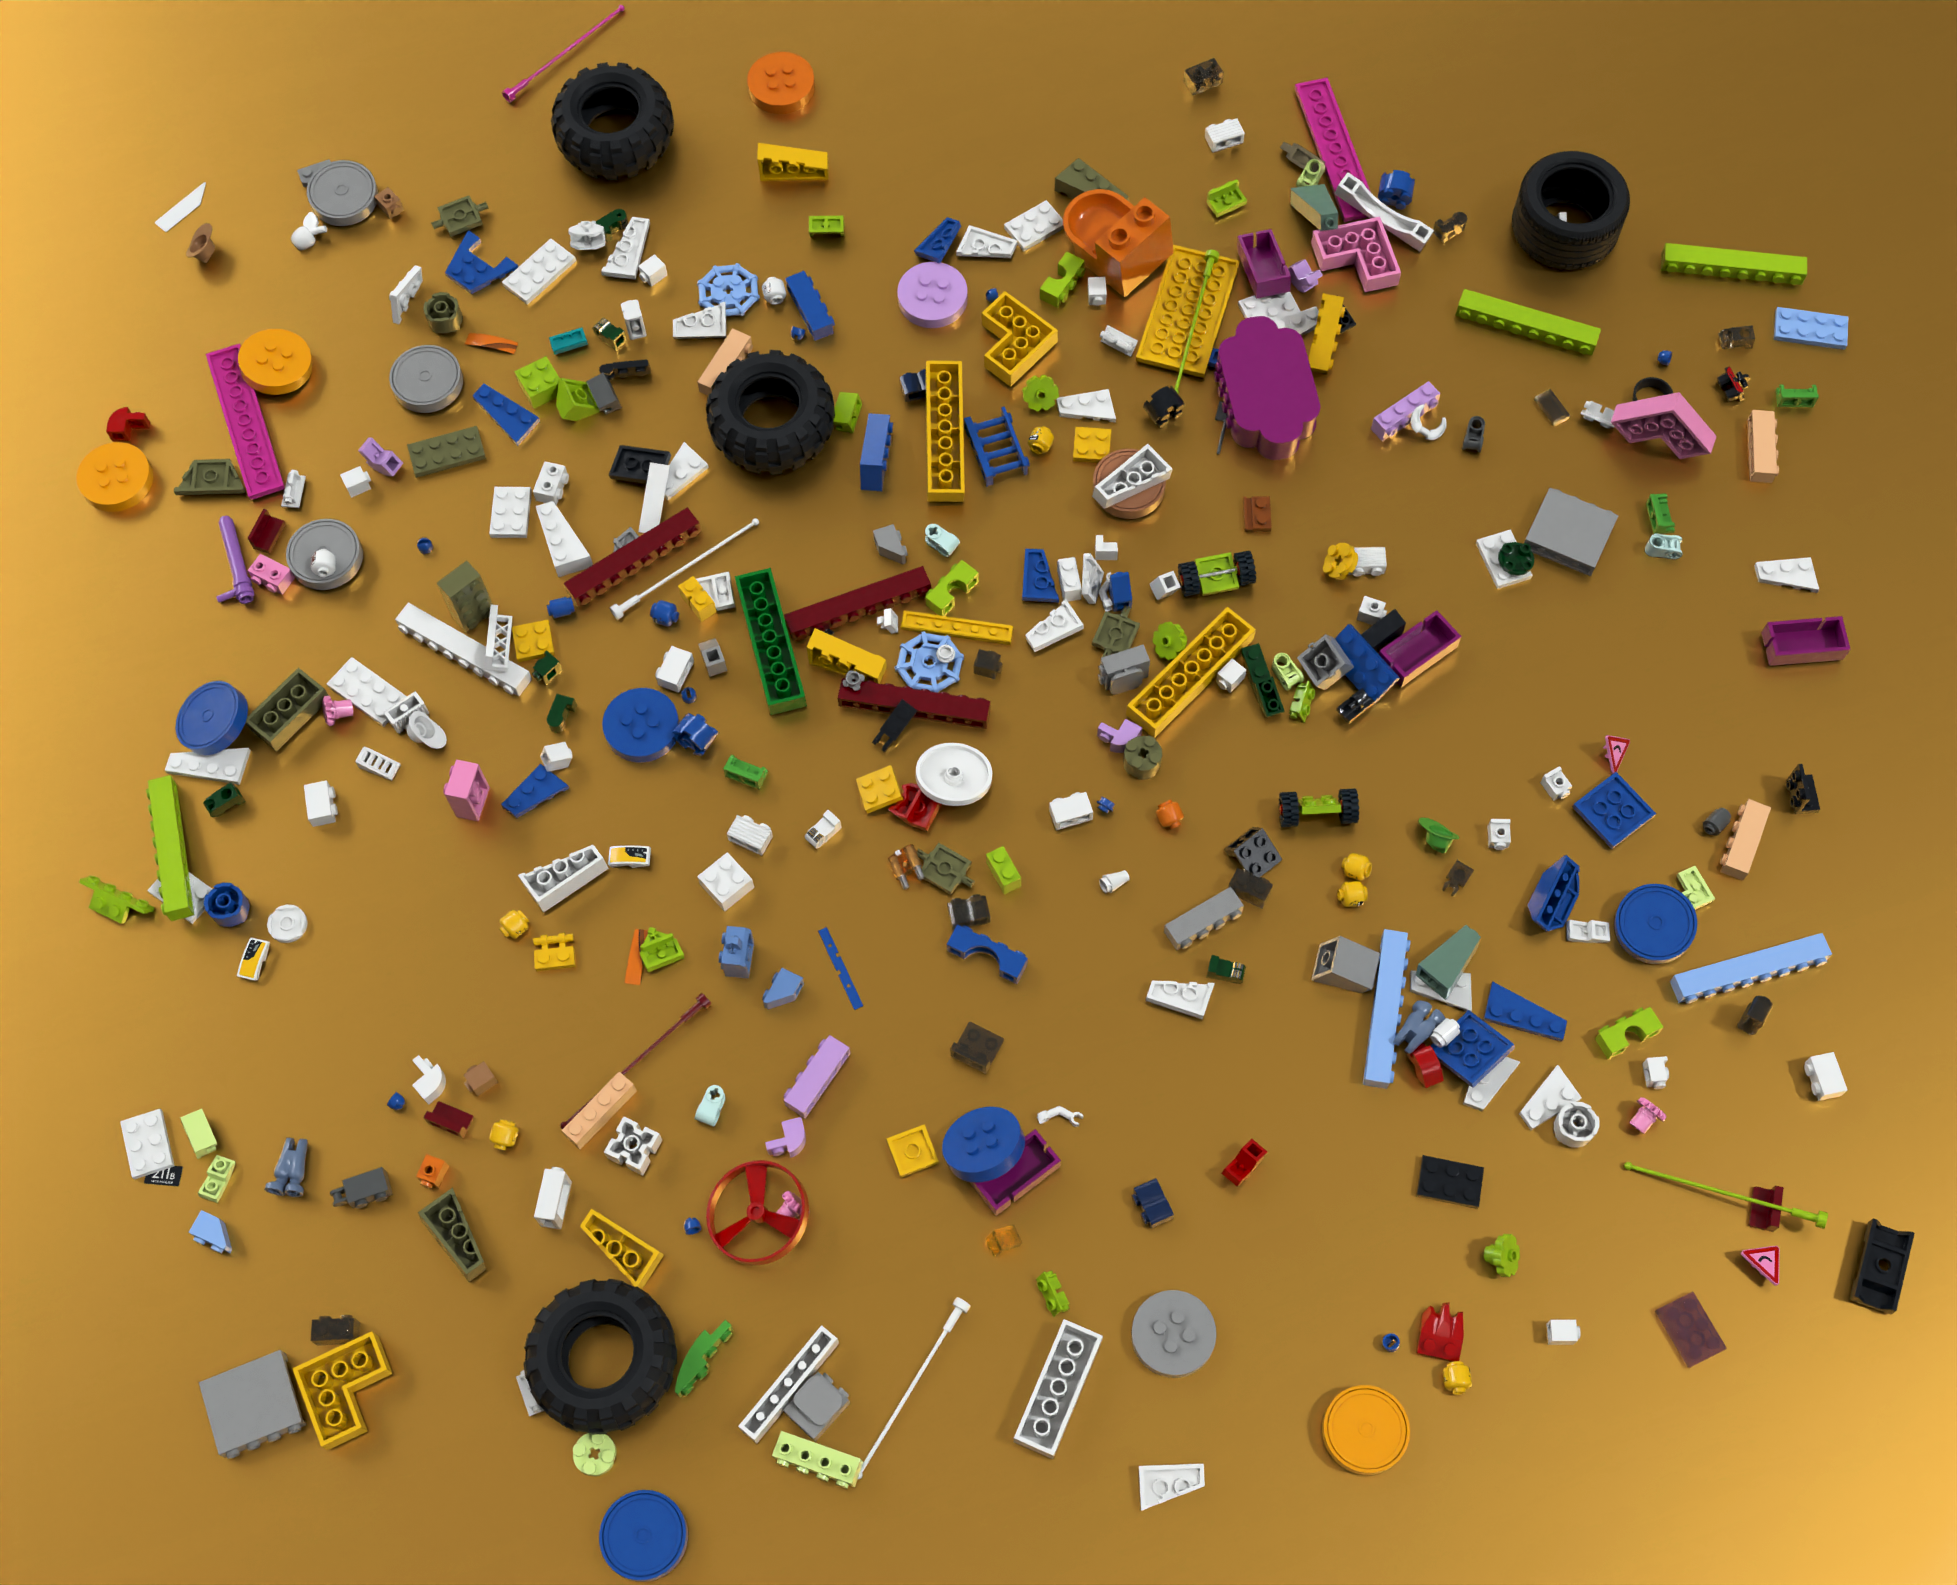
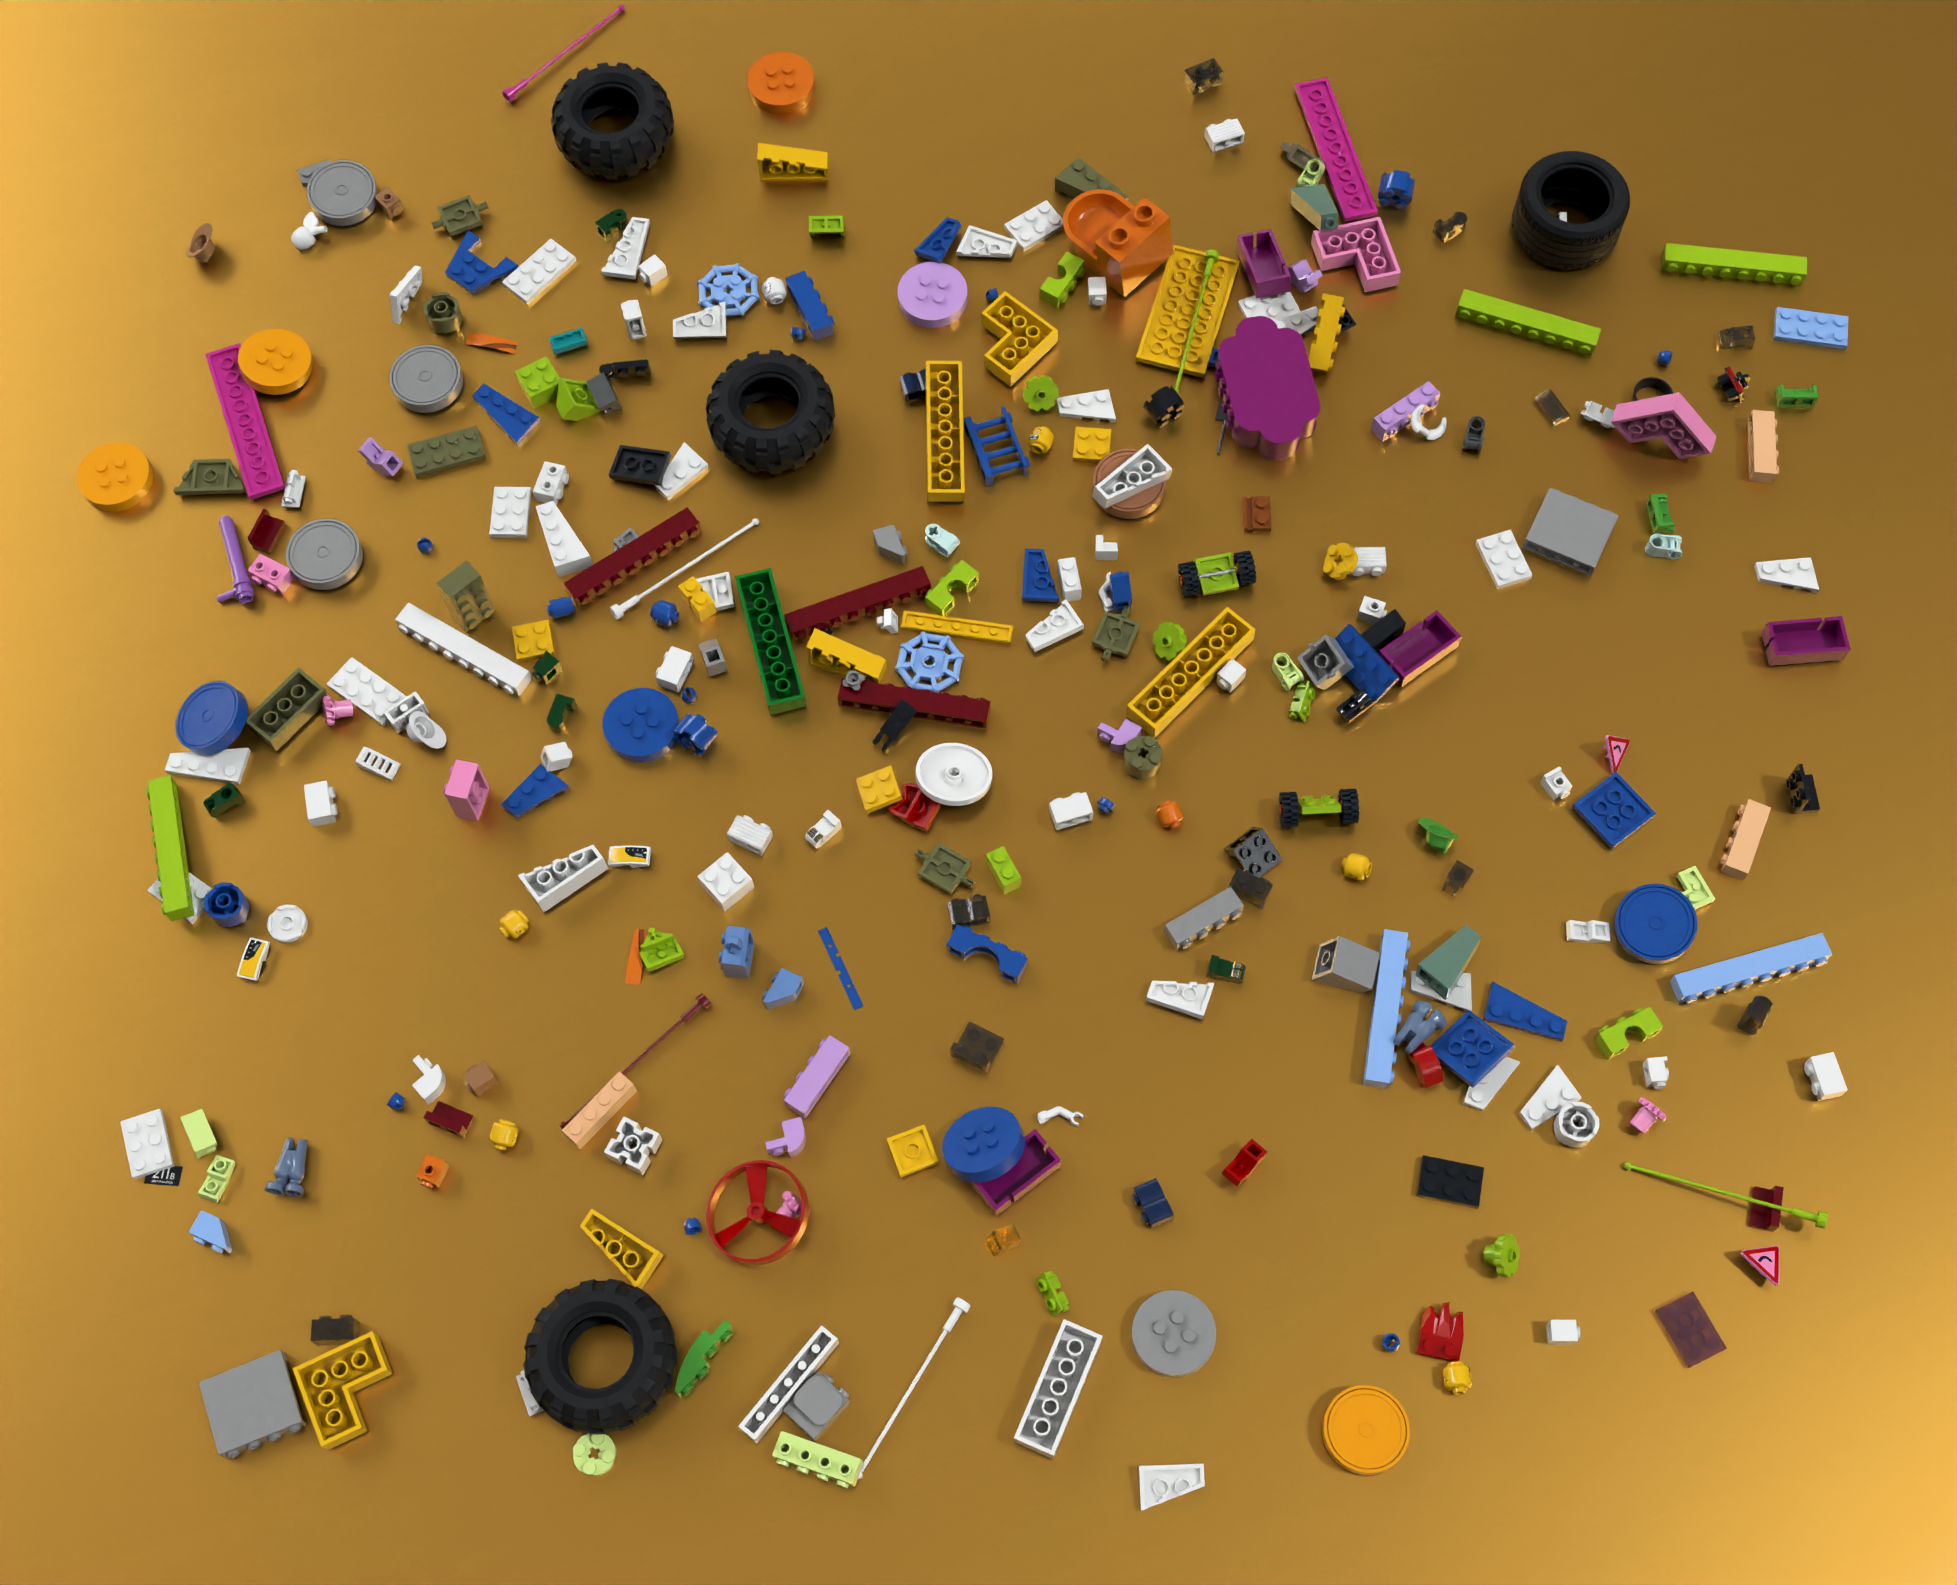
lime bracket [79,876,155,924] -> none
red brick [106,407,150,441] -> none
white sticker [155,182,206,232] -> none
white head [311,549,336,577] -> none
dark grey brick [330,1167,393,1209] -> none
white brick [340,466,371,498] -> none
olive wedge [418,1187,486,1282] -> none
white fence [484,604,512,672] -> none
yellow plate [533,932,576,971] -> none
white window [534,1167,572,1230] -> none
white hinge [568,221,606,250] -> none
dark green leg [592,318,627,351] -> none
blue brick [599,1490,688,1582] -> none
white sticker [638,462,670,533] -> none
light aqua piece [695,1085,726,1127] -> none
light nougat brick [697,328,753,395] -> none
bright green hinge [723,755,768,790] -> none
lime hinge [833,392,862,433] -> none
wedge [860,413,893,491] -> none
clear orange piece [888,844,924,890] -> none
white plate [936,645,955,663] -> none
clear smoke brick [973,649,1003,679] -> none
white wing [1082,553,1104,604] -> none
light grey brick [1098,645,1150,695] -> none
white cone [1099,870,1130,893] -> none
white hinge [1100,325,1138,357] -> none
white brick [1149,571,1181,600] -> none
lime bracket [1207,179,1247,218] -> none
dark green slope [1240,643,1285,718] -> none
white arch [1334,172,1434,252] -> none
yellow head [1337,881,1368,907] -> none
white brick [1430,1018,1460,1048] -> none
white brick [1487,819,1511,850] -> none
dark green dish [1498,542,1535,576] -> none
blue wedge [1528,855,1580,931] -> none
dark grey brick [1703,808,1731,836] -> none
black piece [1849,1218,1915,1314] -> none

